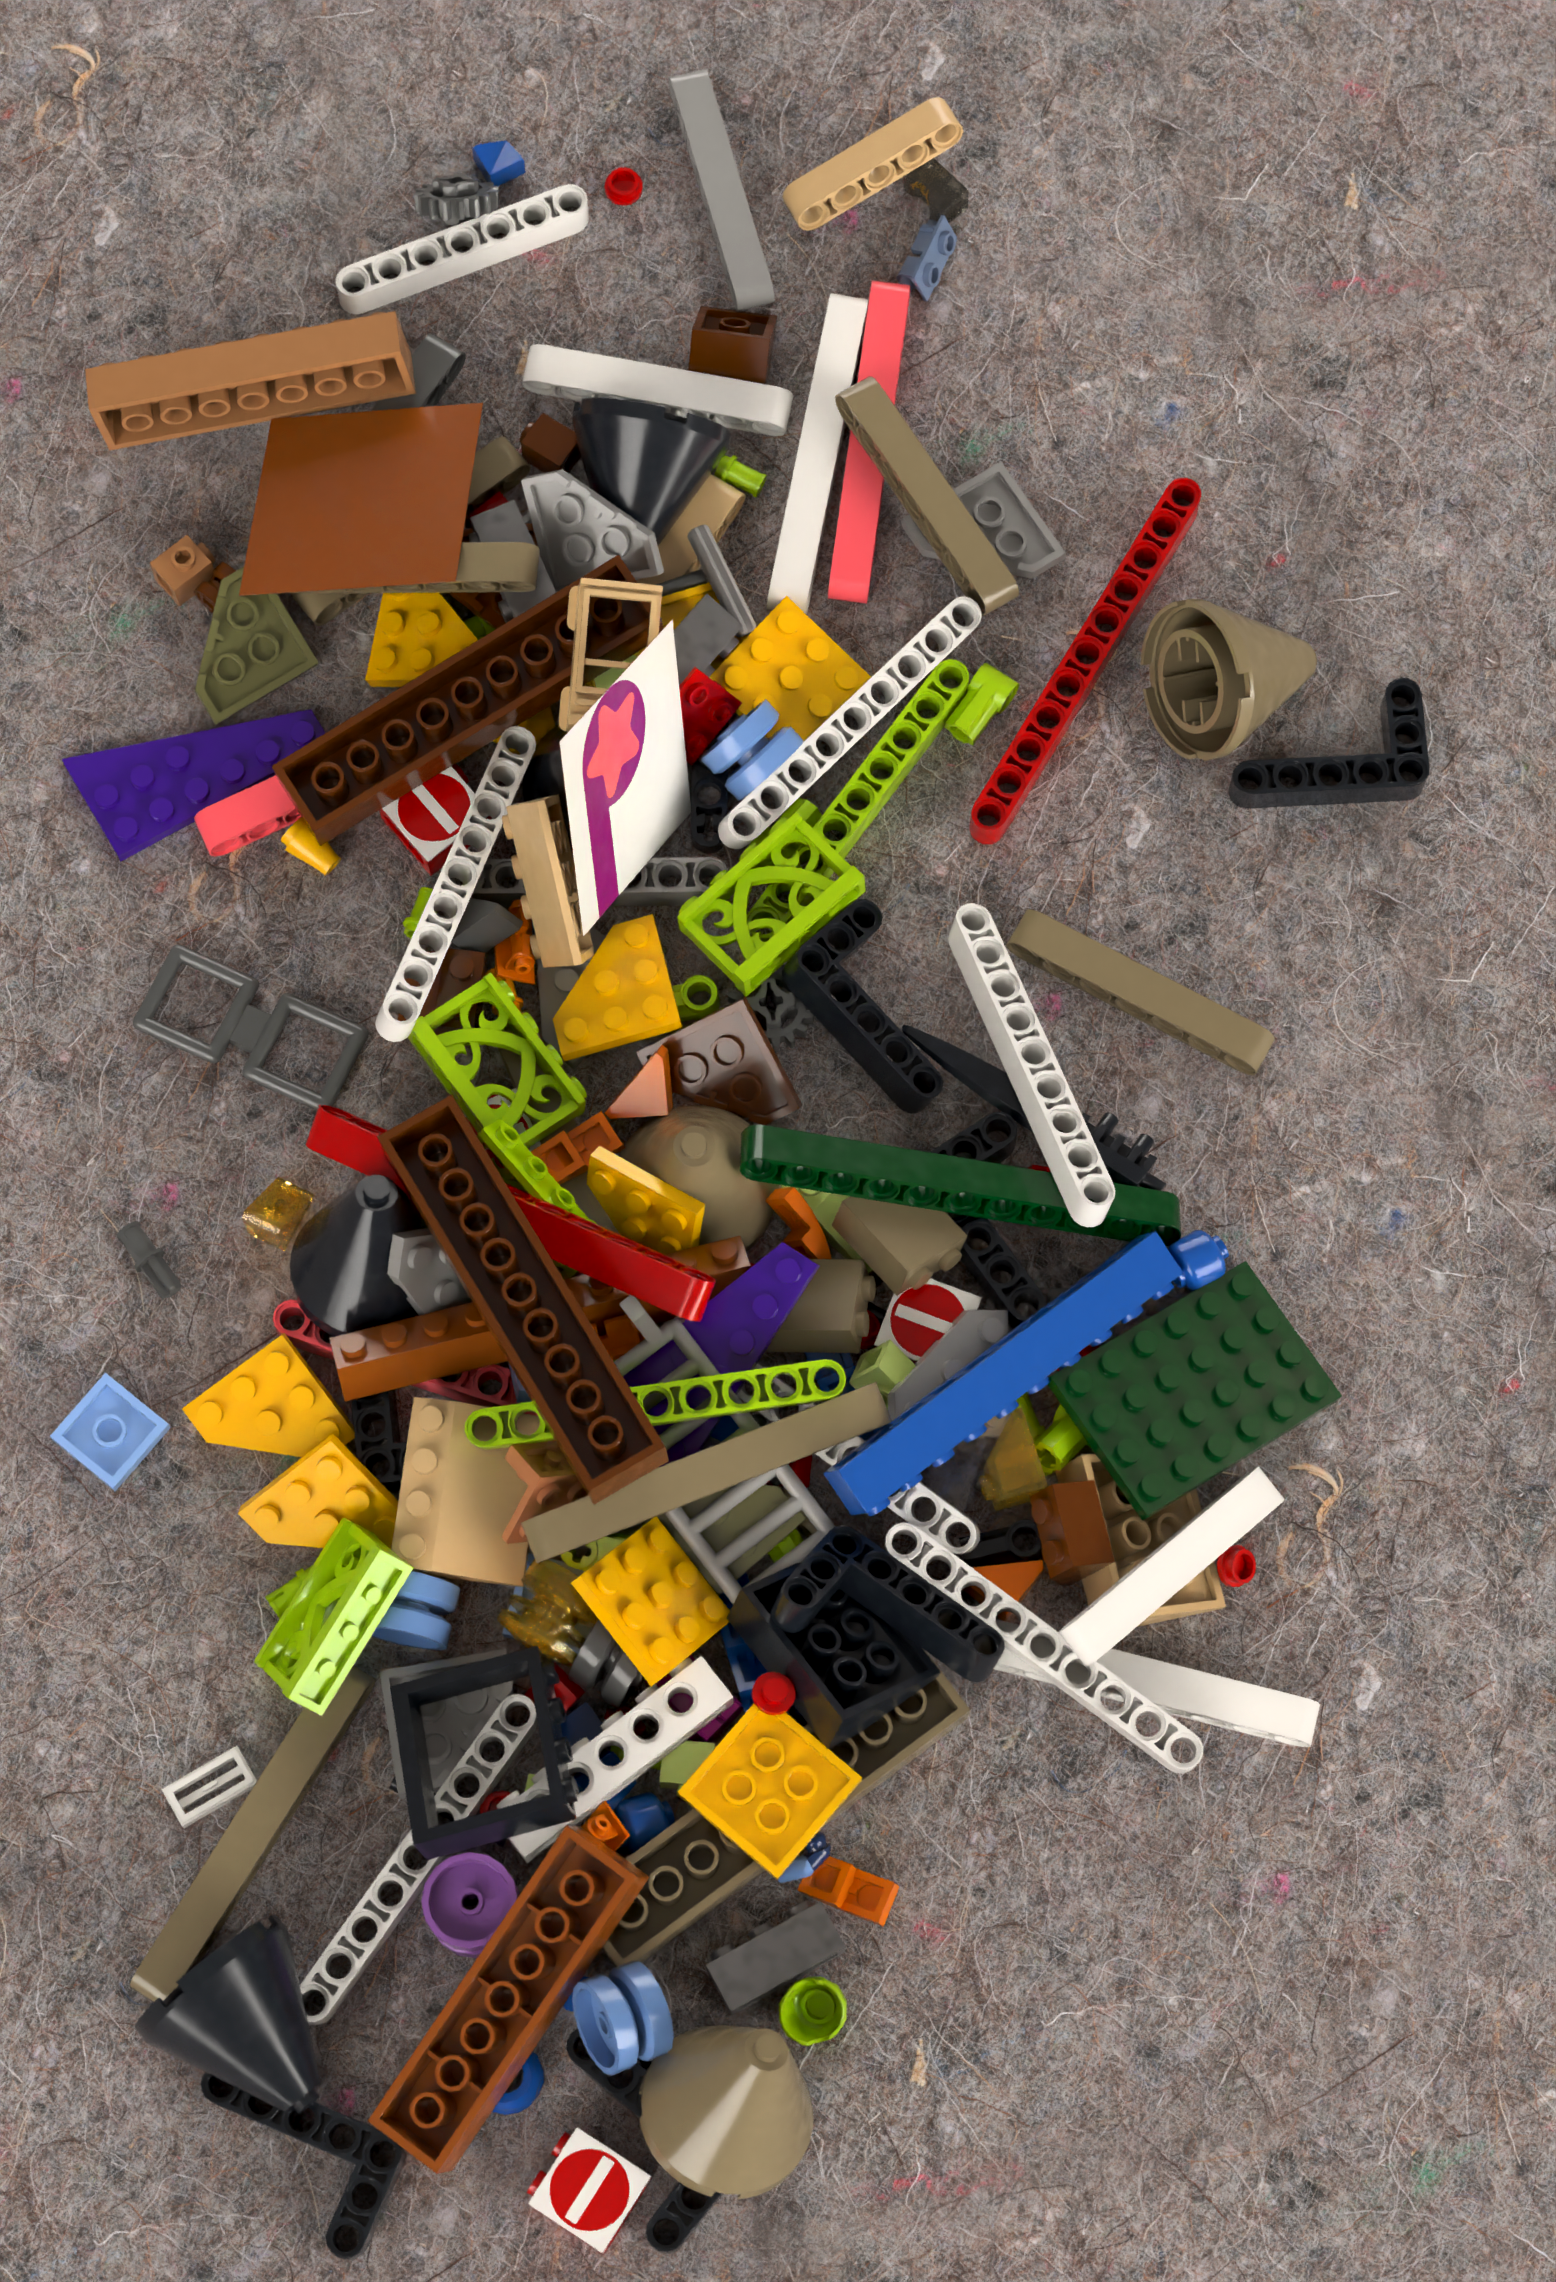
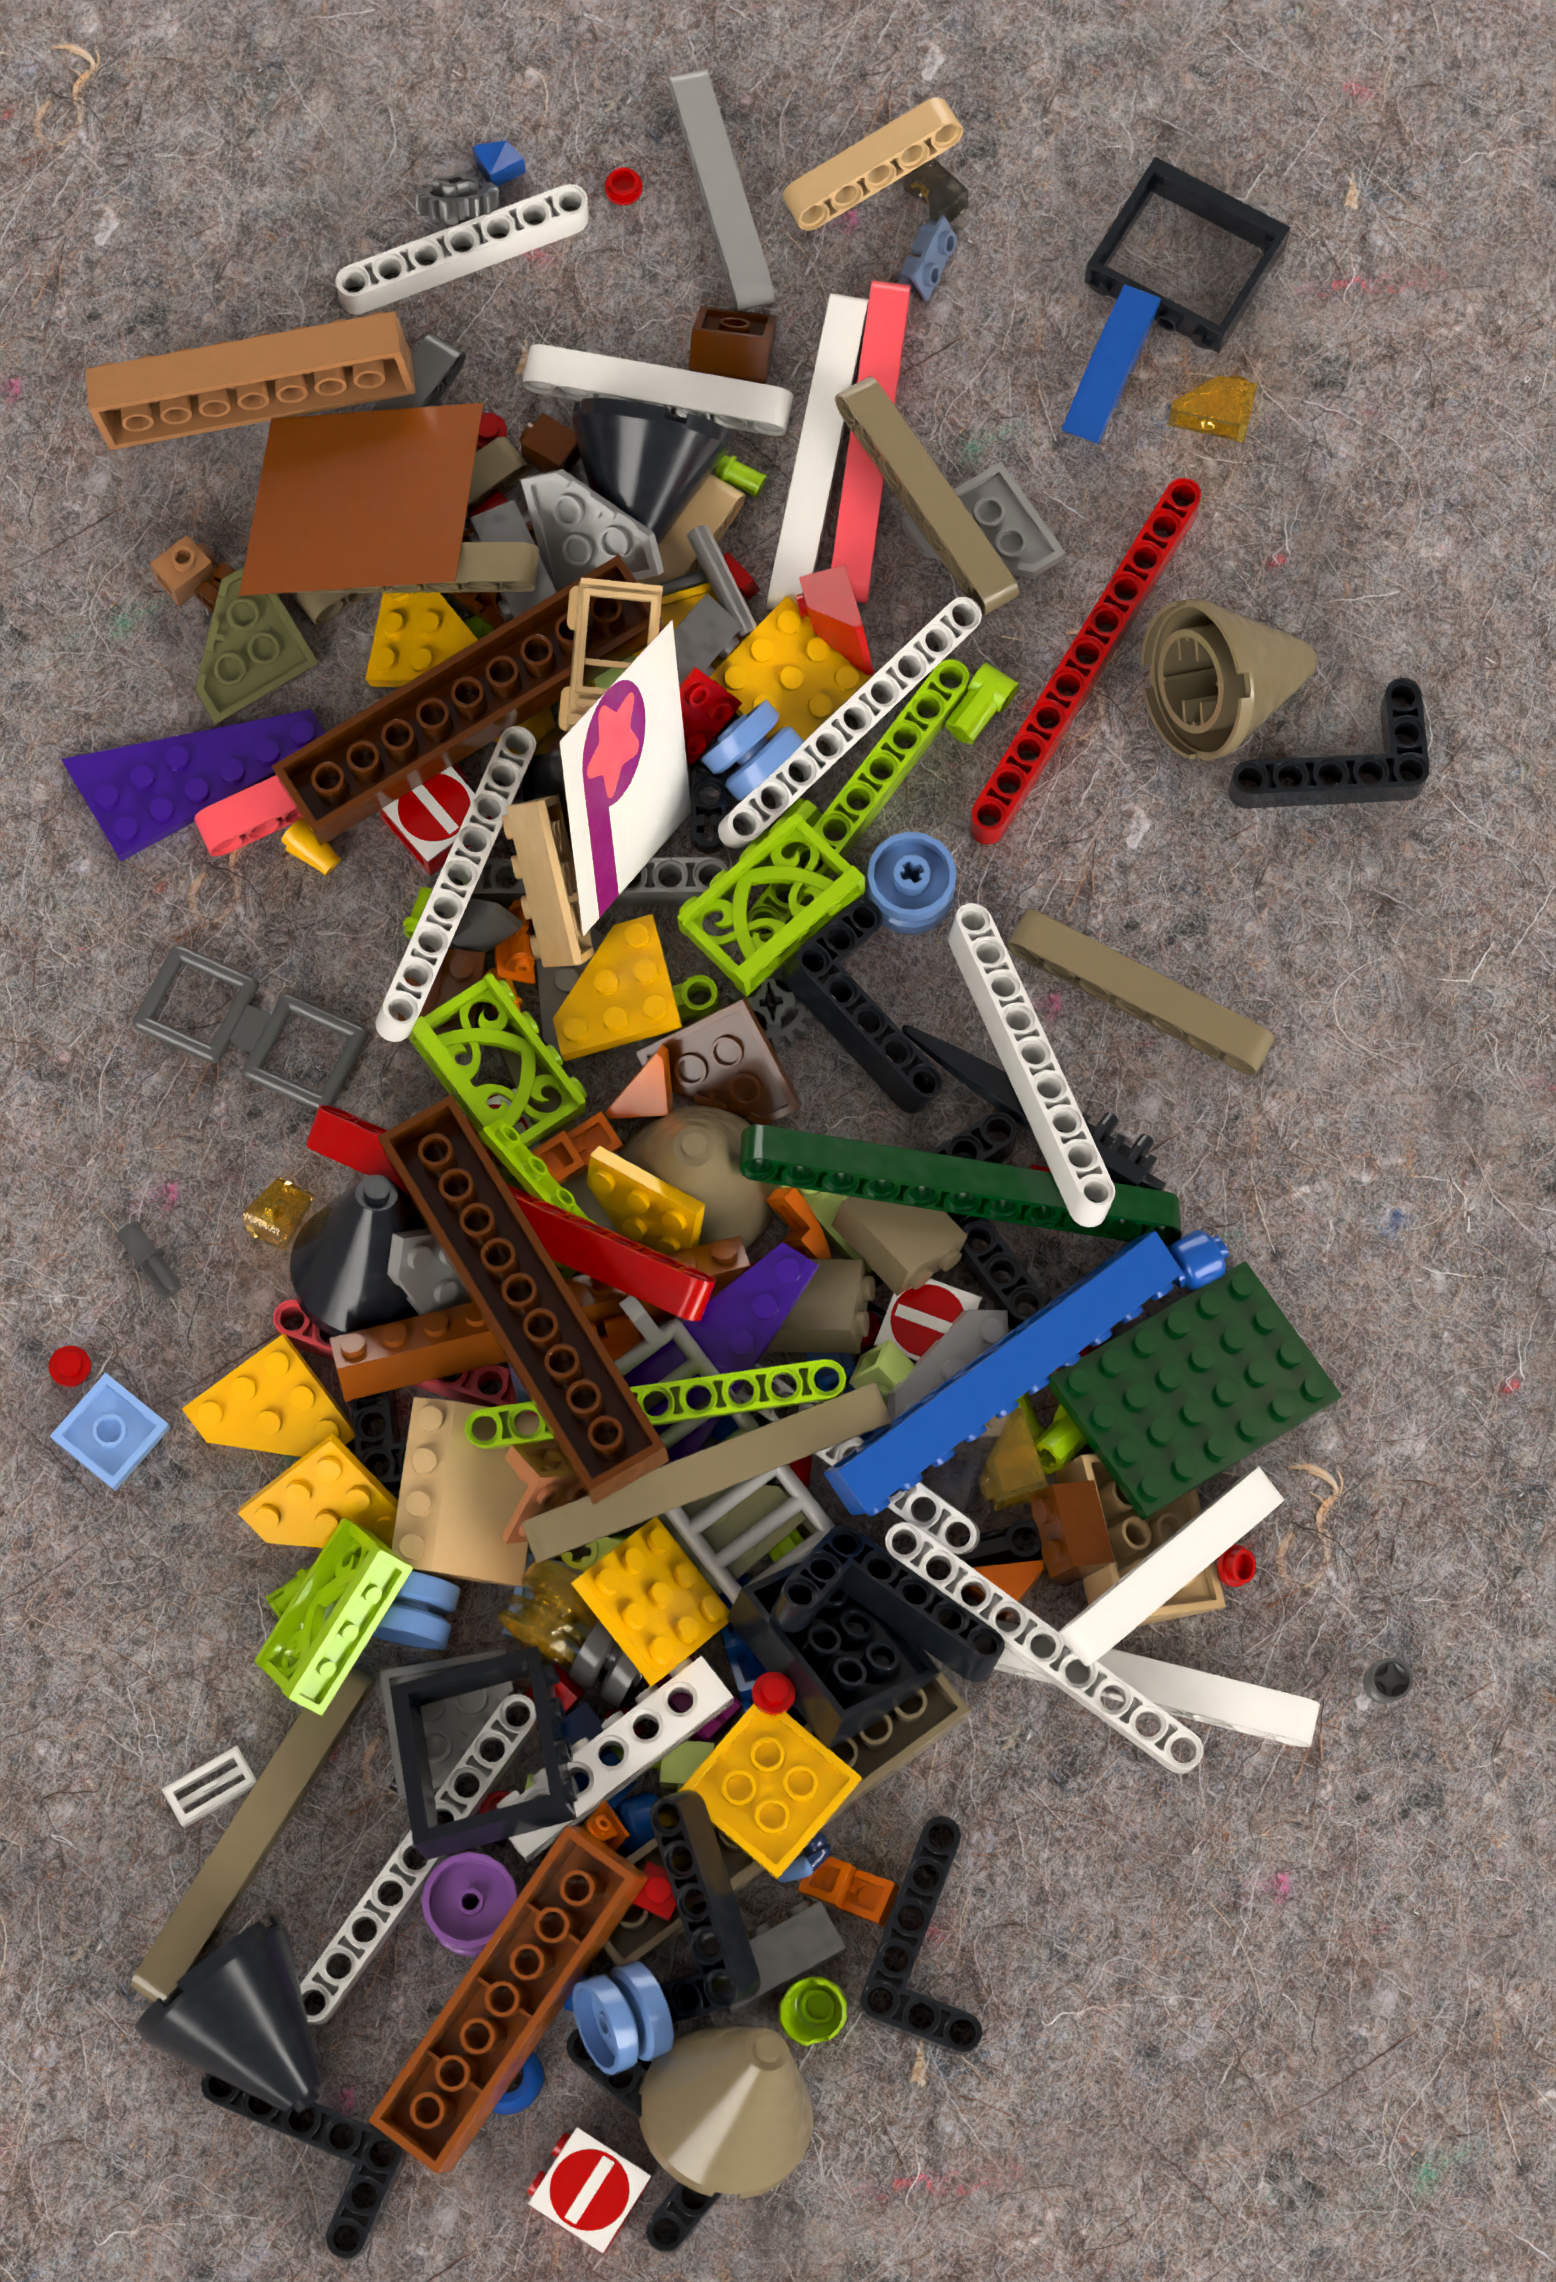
none -> red plate [49,1345,91,1387]
none -> red plate [476,412,507,449]
none -> red plate [632,1861,677,1922]
none -> black beam [649,1790,761,2023]
none -> red plate [723,552,760,600]
none -> slope [795,565,874,676]
none -> black beam [860,1816,982,2056]
none -> medium blue wheel [866,832,957,935]
none -> blue slope [1061,284,1161,445]
none -> black window [1084,157,1291,354]
none -> clear yellow slope [1167,375,1257,443]
none -> dark grey wheel [1363,1658,1413,1704]

